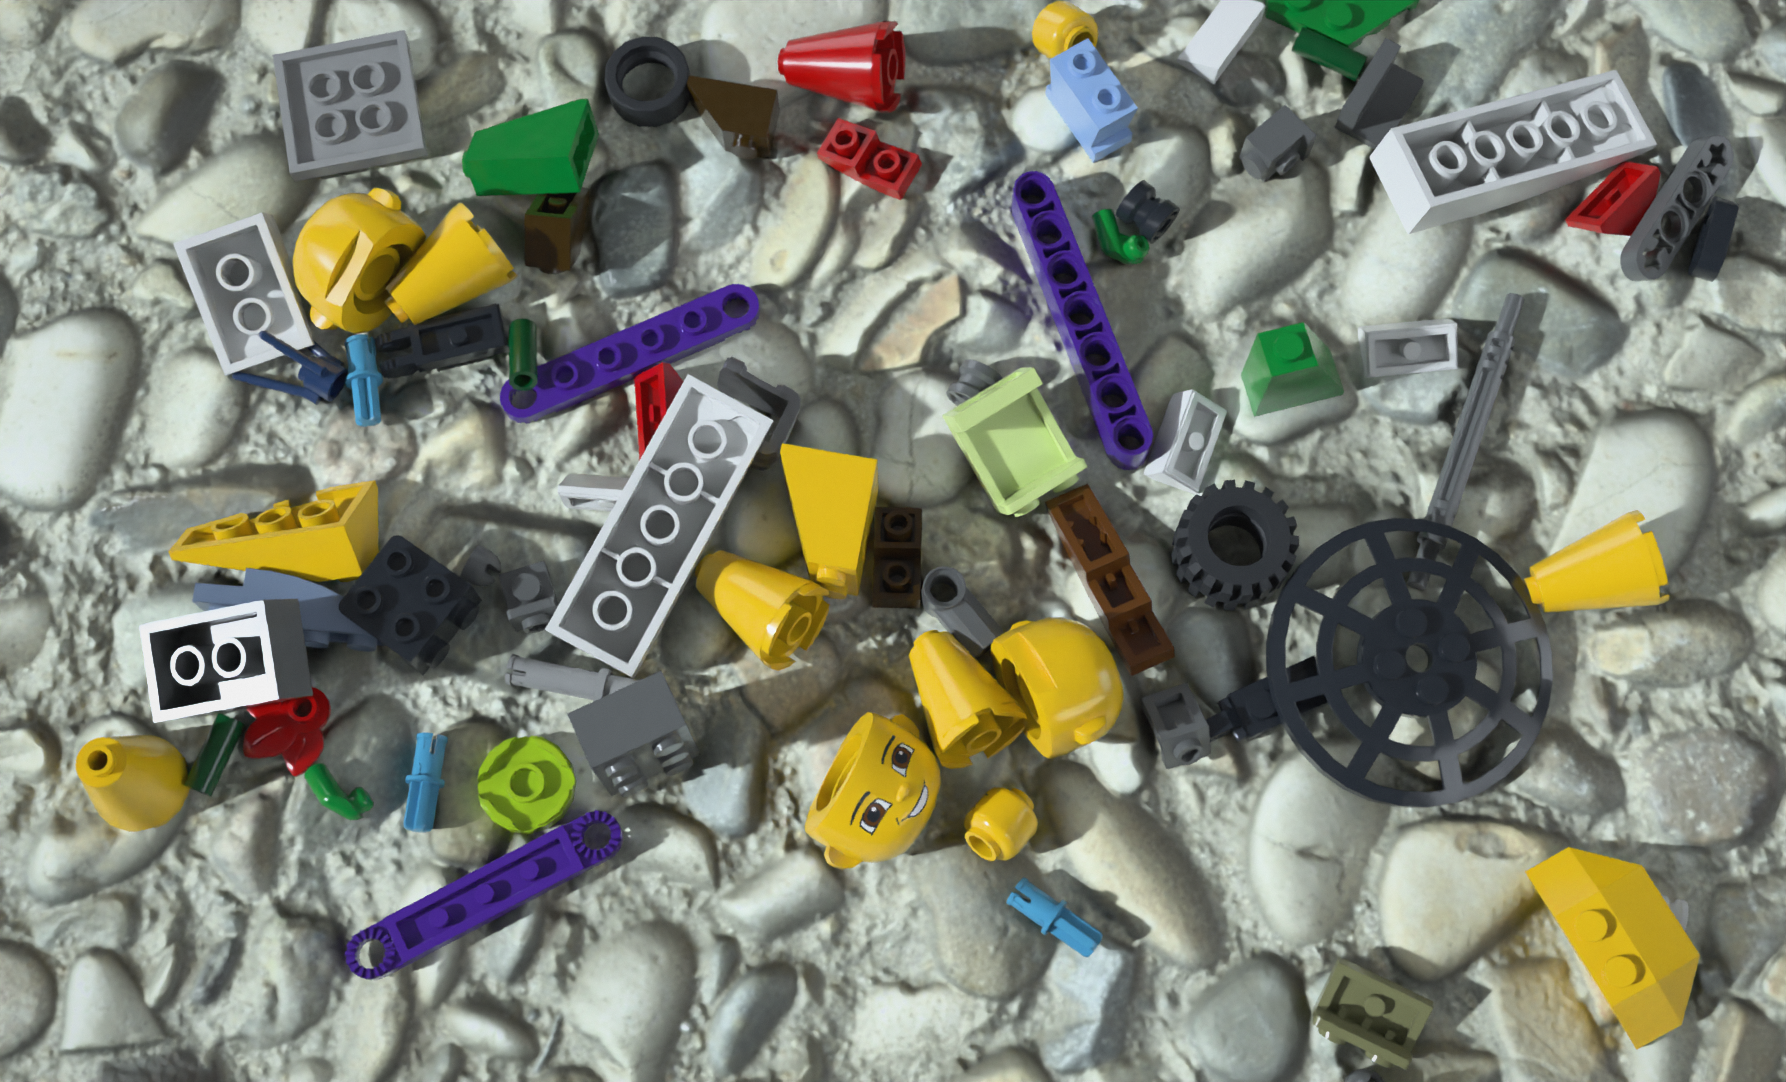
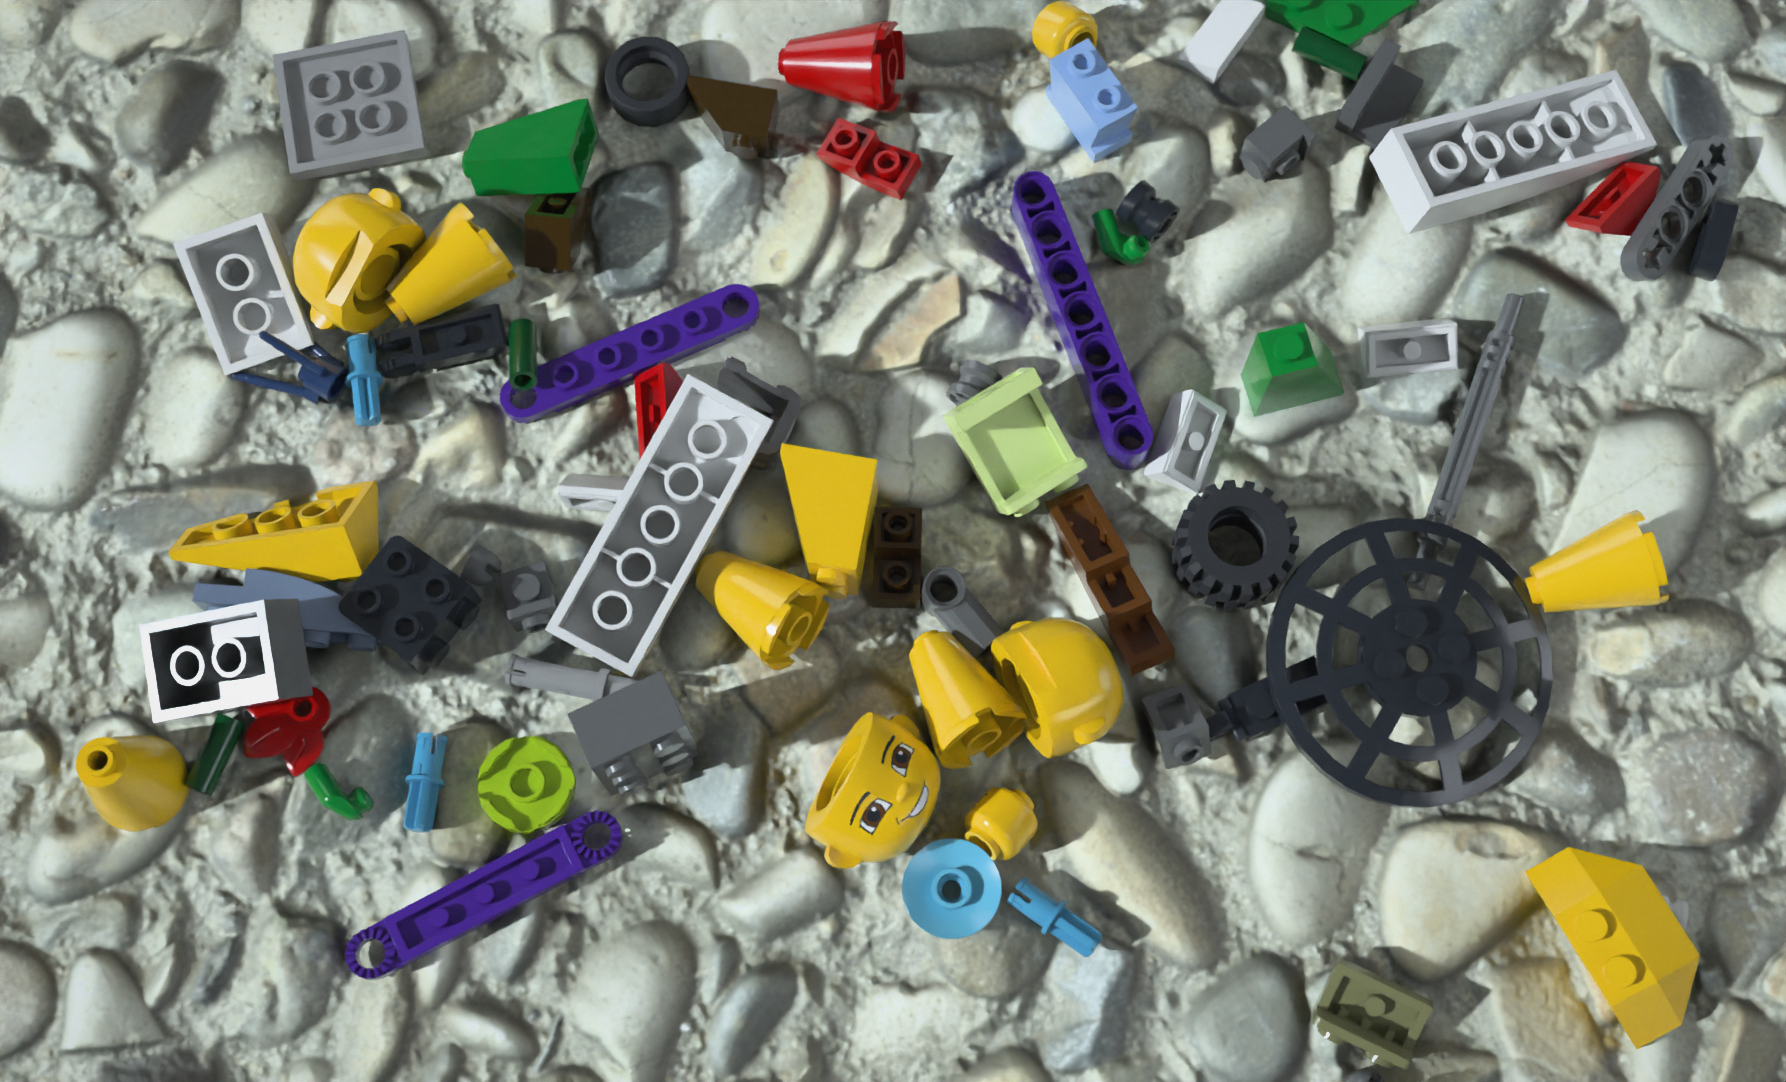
none -> medium azure dish [902,838,1002,939]

